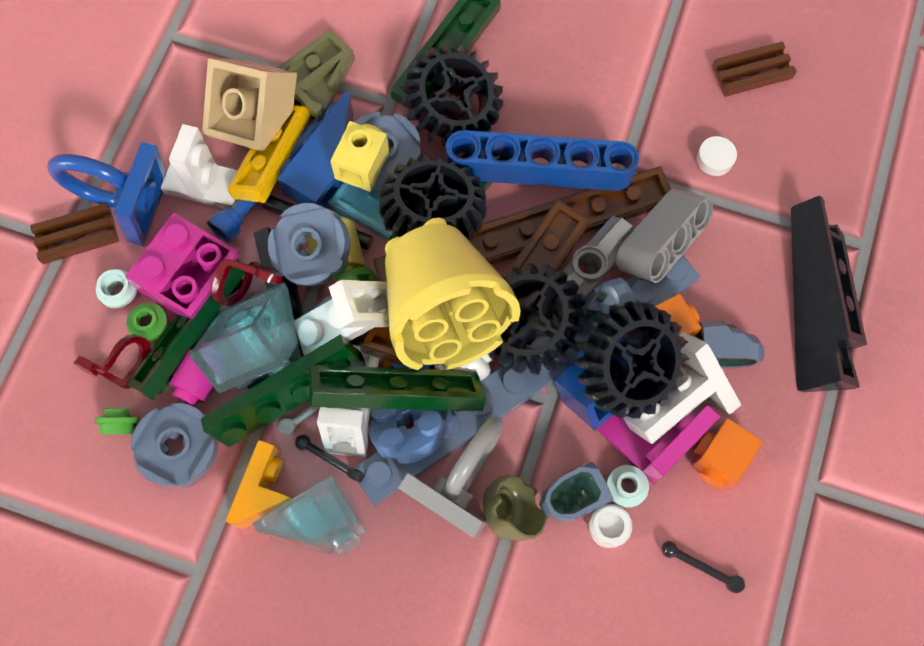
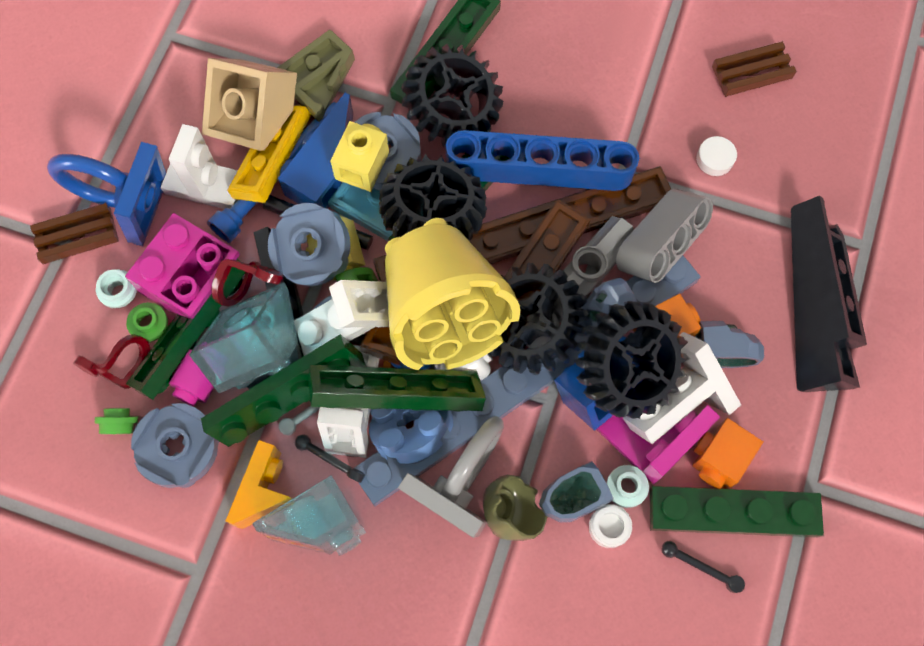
none -> dark green plate [649,486,824,538]

